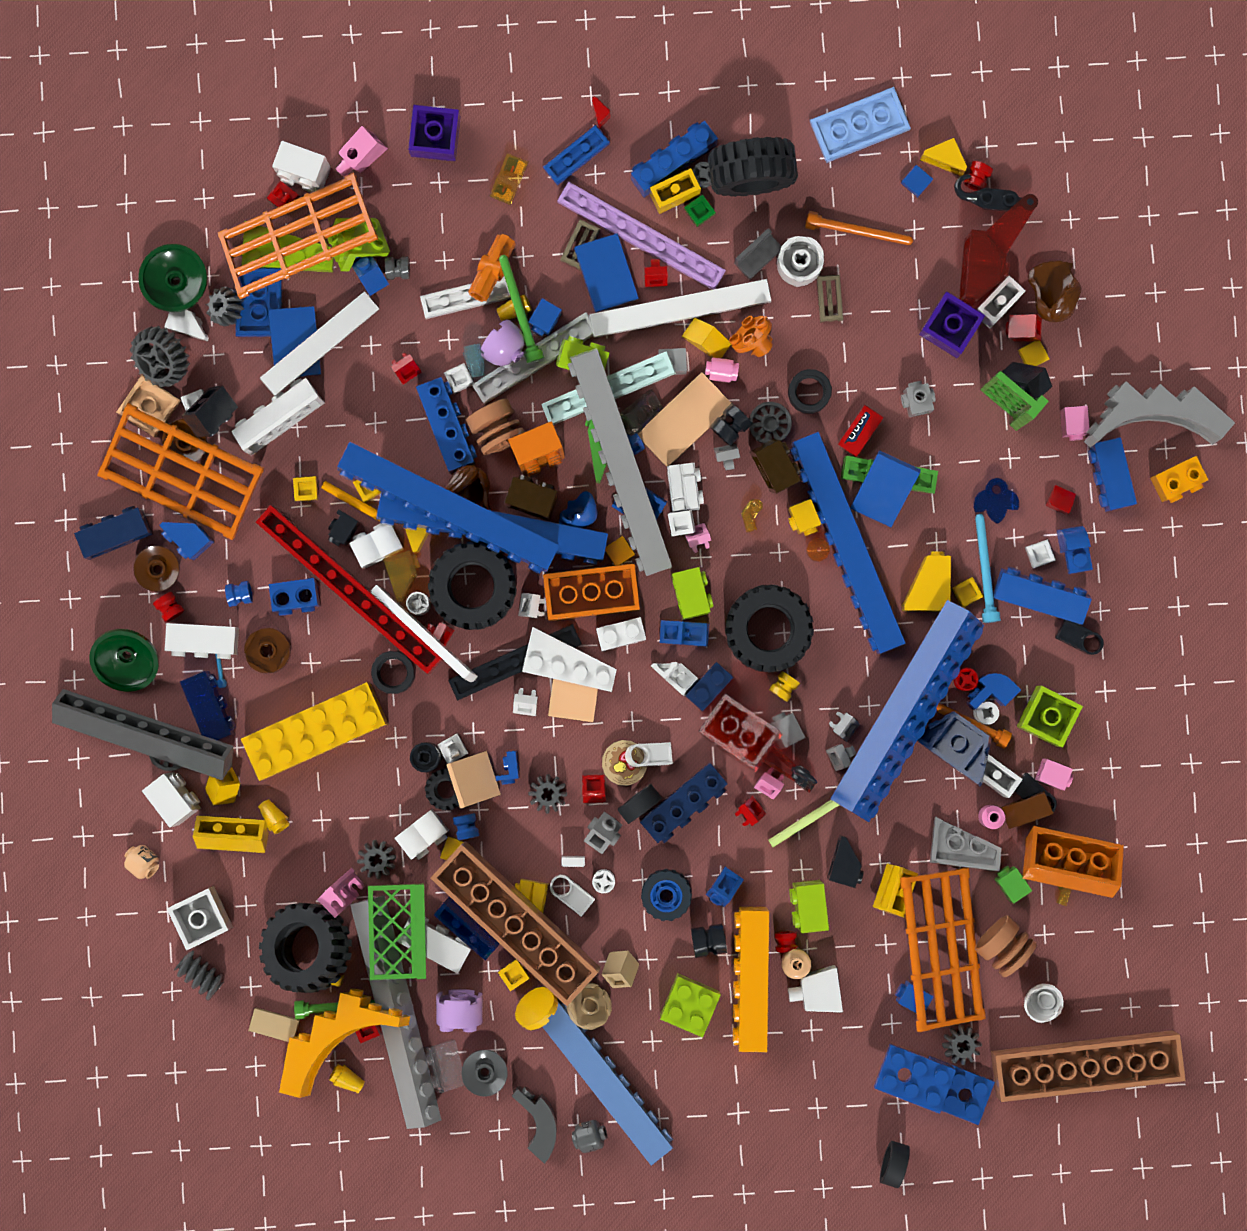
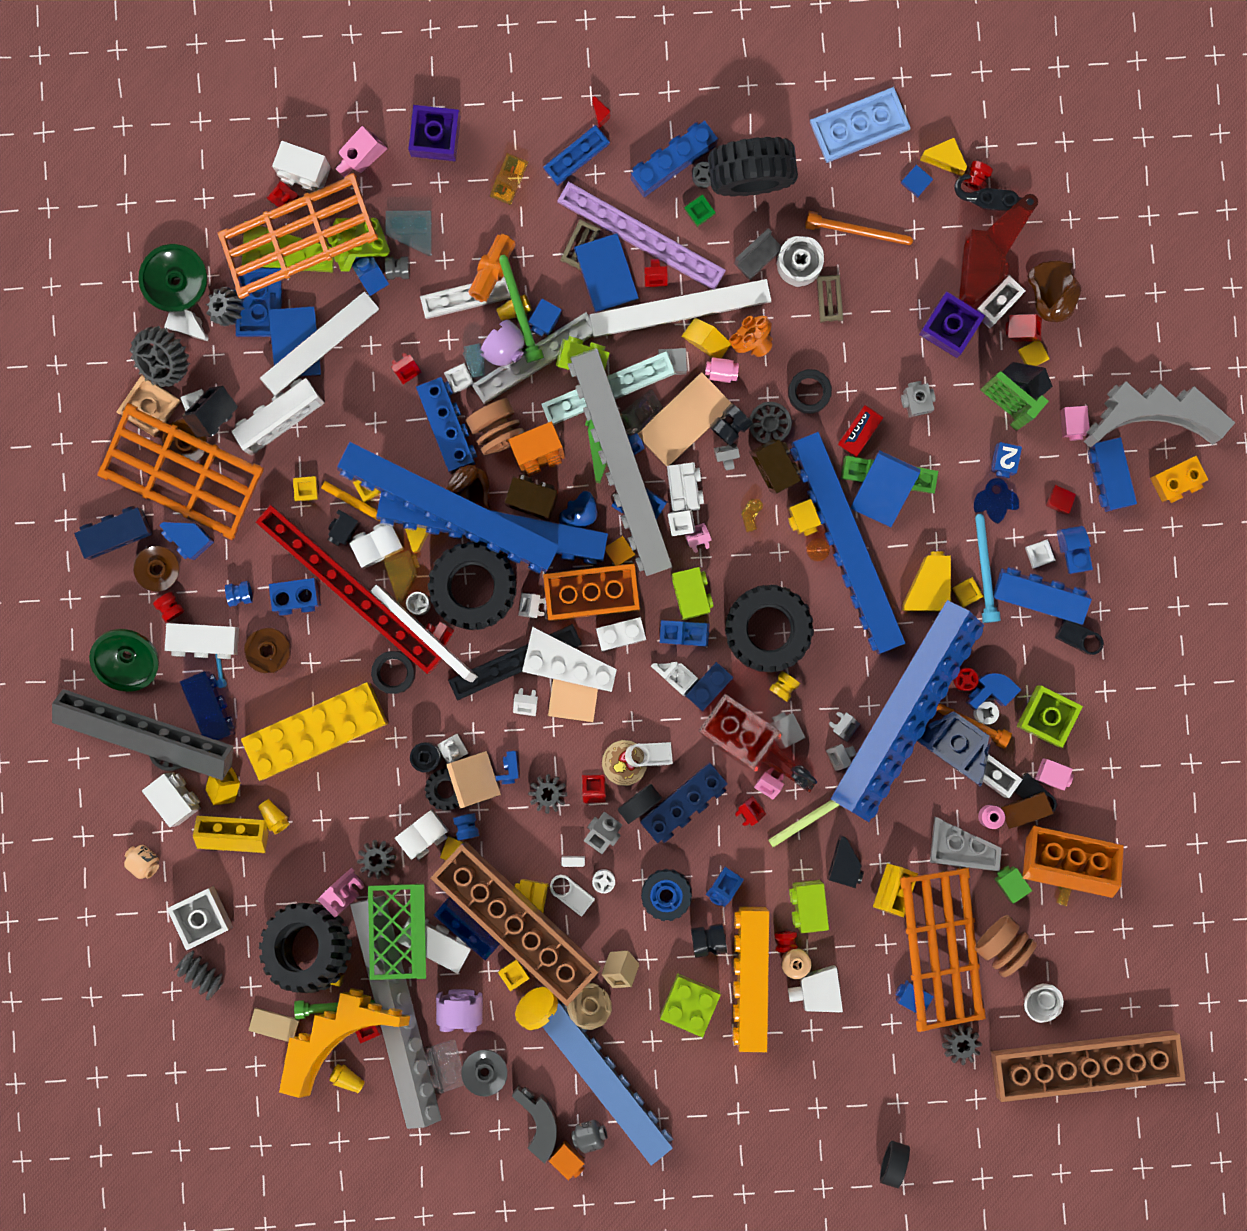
yellow brick [649,168,701,214] -> none
blue bracket [874,1043,995,1125] -> none
none -> clear light blue wing [386,211,432,256]
none -> orange brick [548,1140,585,1181]
none -> blue brick [991,442,1022,478]

